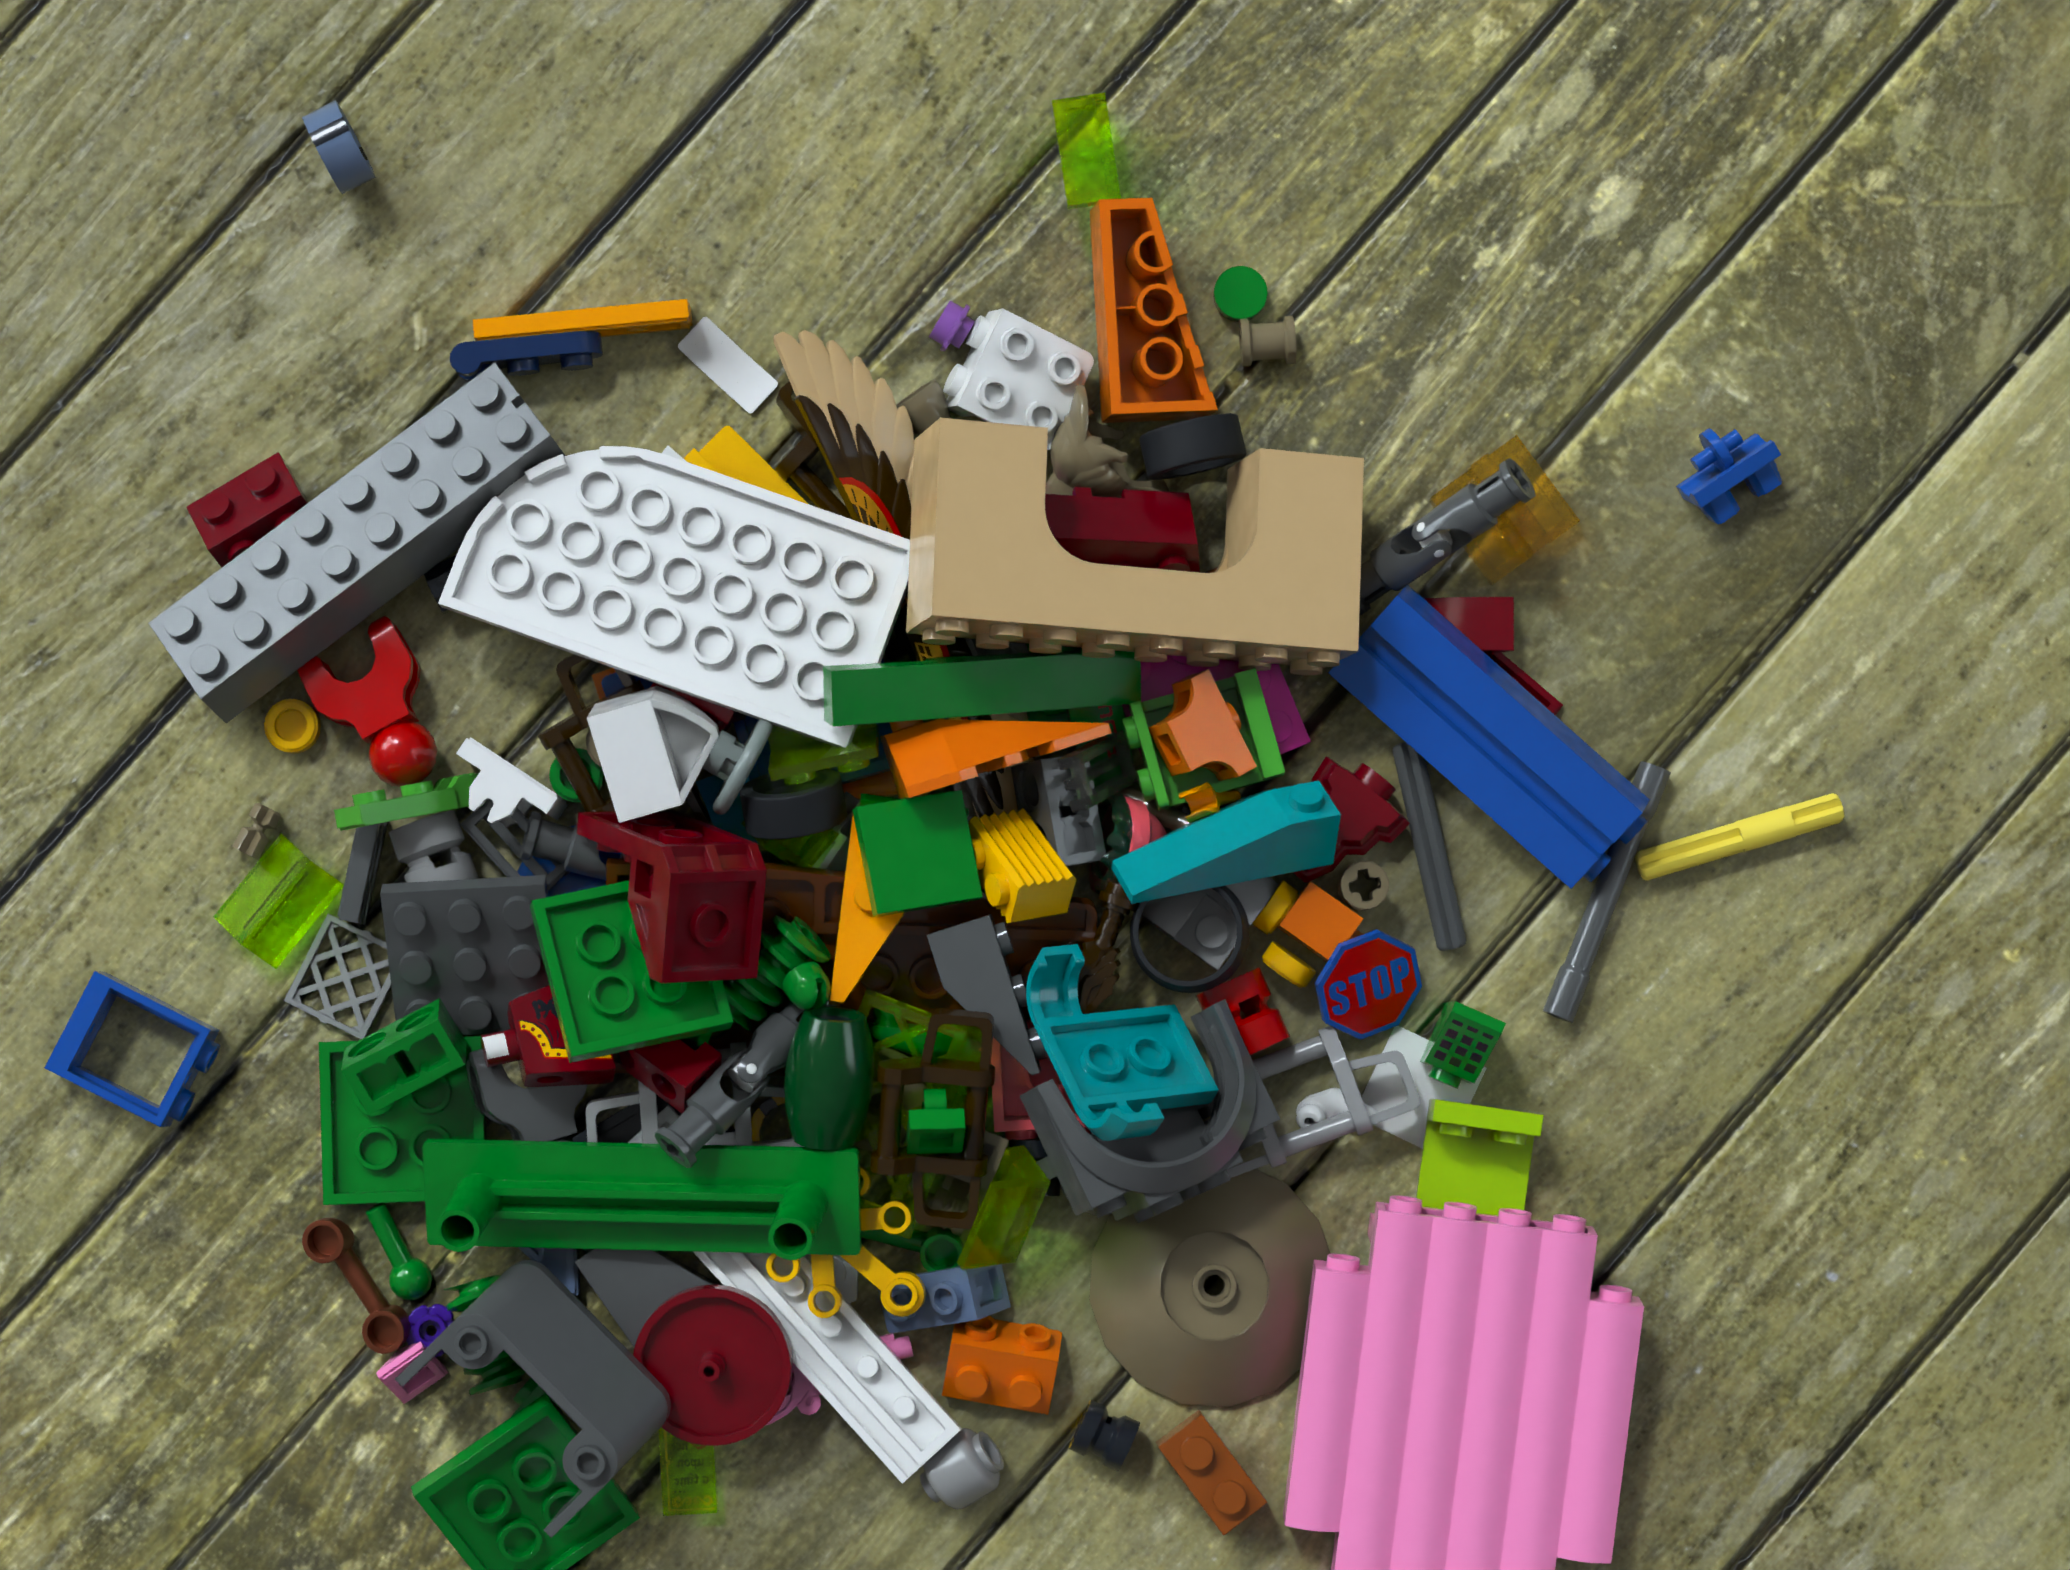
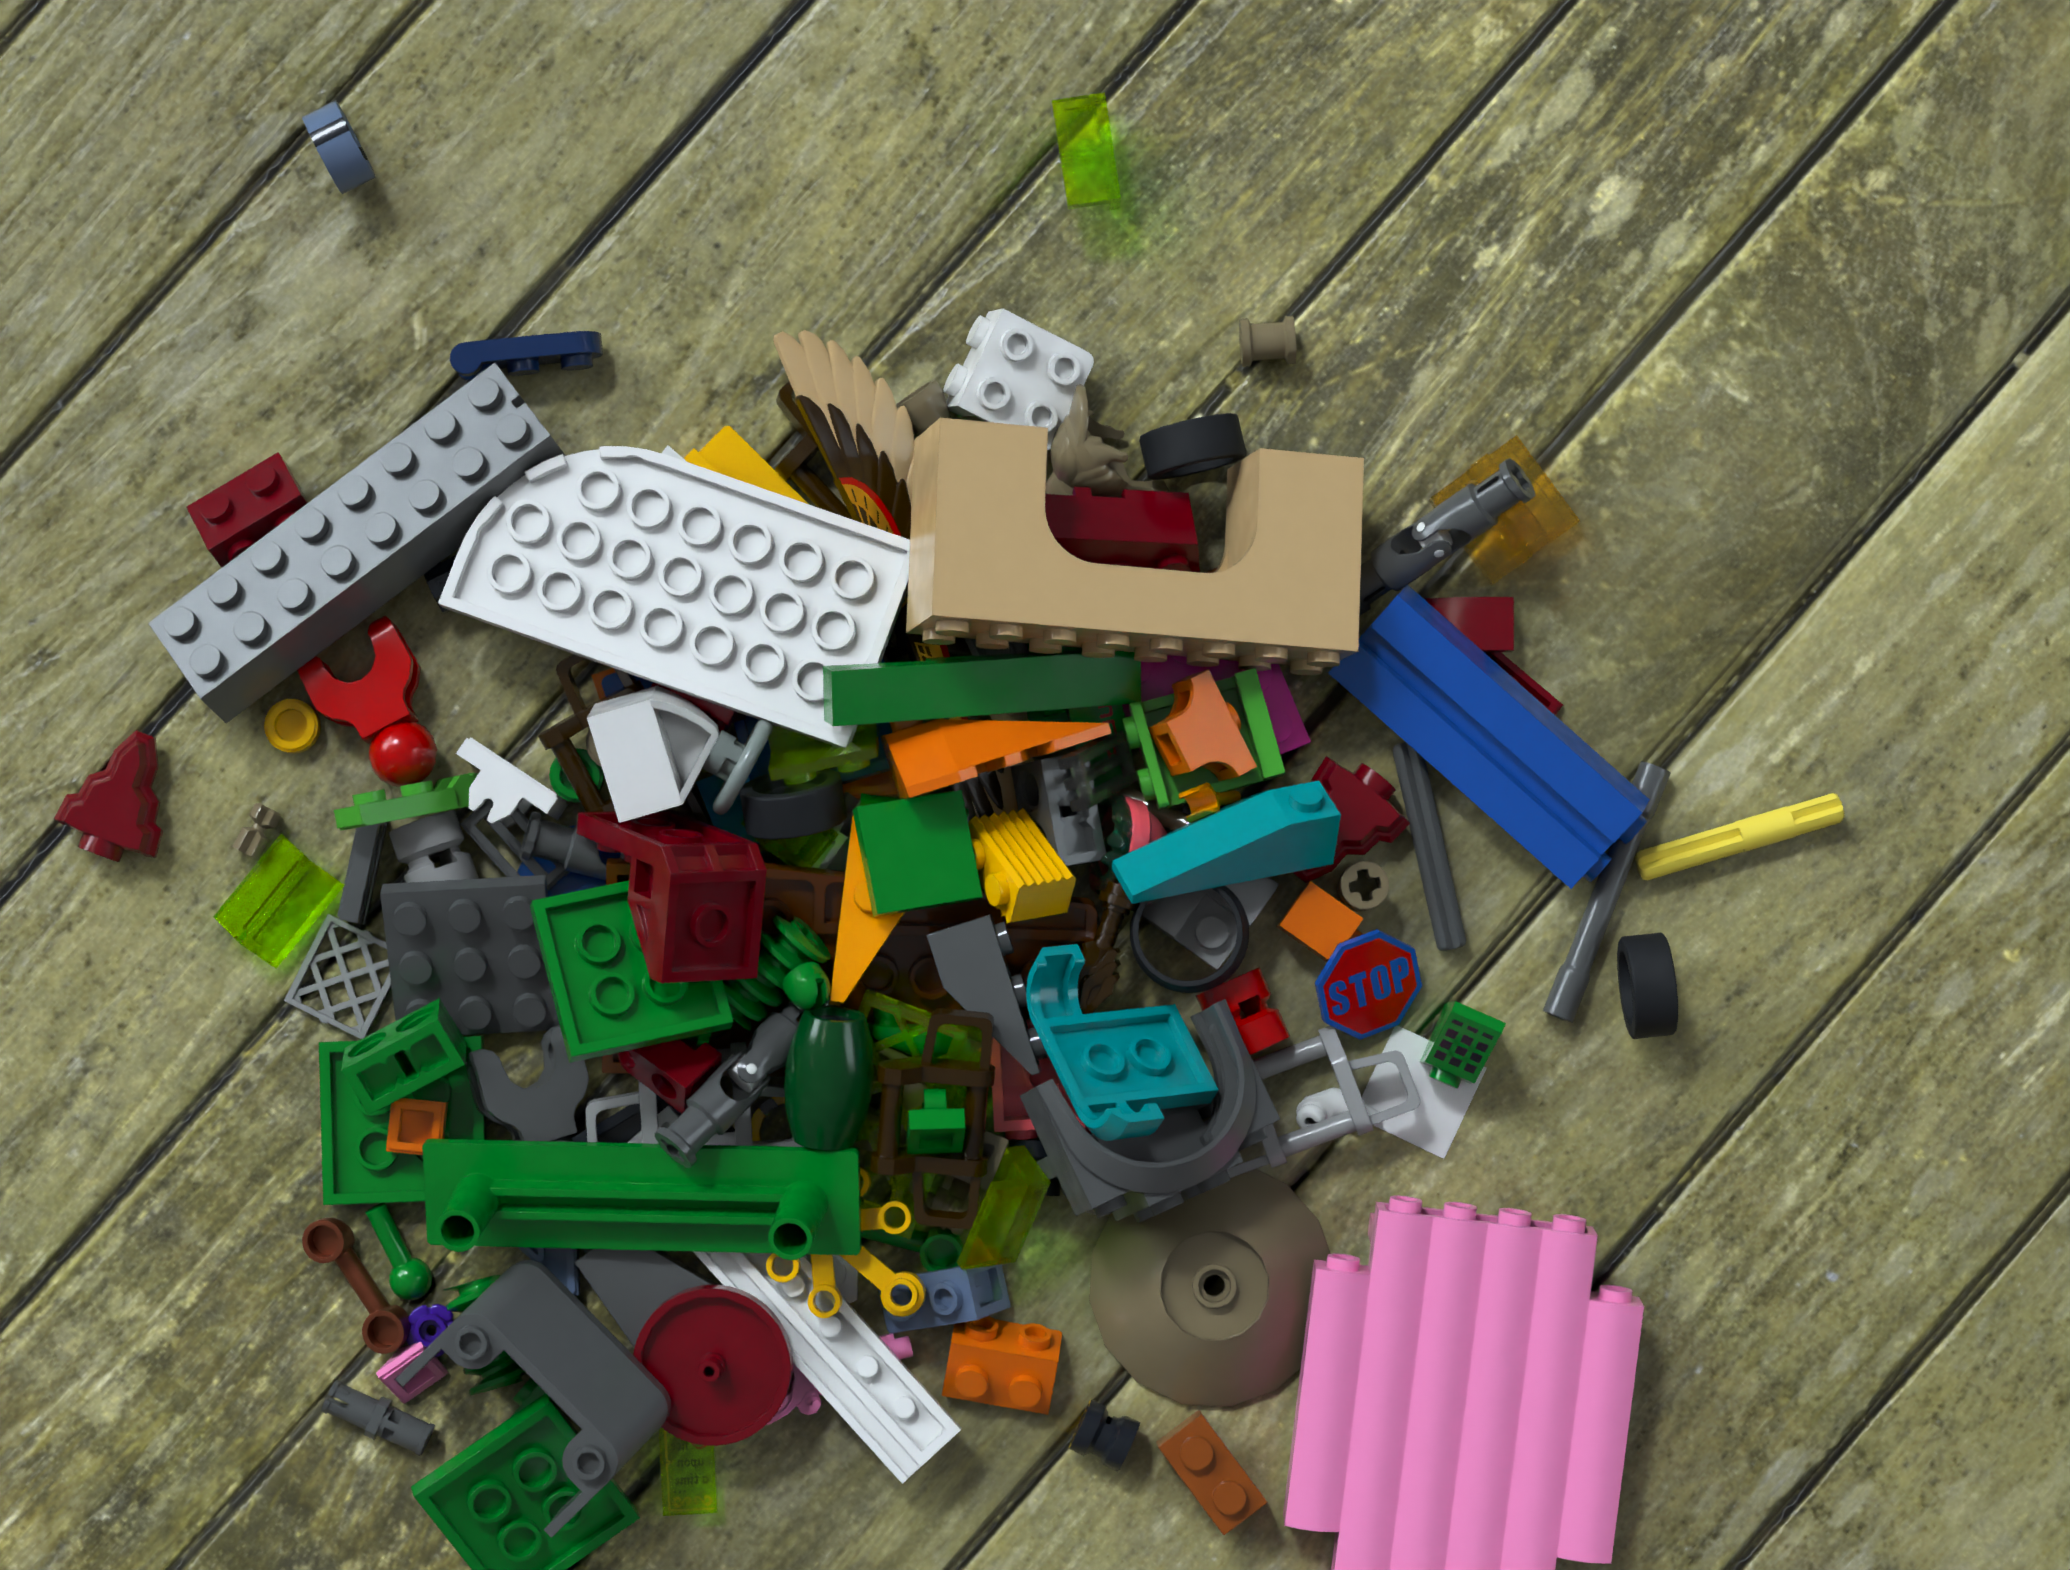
blue window [44,971,220,1127] -> none
light orange tile [473,299,693,341] -> none
dark red torso [481,985,616,1087] -> none
white sticker [678,317,778,413] -> none
light grey head [920,1428,1004,1510] -> none
medium lavender plate [929,300,975,351] -> none
orange wedge [1090,198,1218,423] -> none
green tile [1213,266,1268,322] -> none
yellow tile [1252,880,1299,934] -> none
yellow tile [1262,941,1316,988] -> none
lime bracket [1416,1099,1544,1216] -> none
blue hips [1676,428,1782,525] -> none
none -> dark red rock [54,730,163,862]
none -> dark grey pin [321,1380,435,1456]
none -> orange tile [386,1098,448,1155]
none -> black tyre [1617,932,1678,1039]

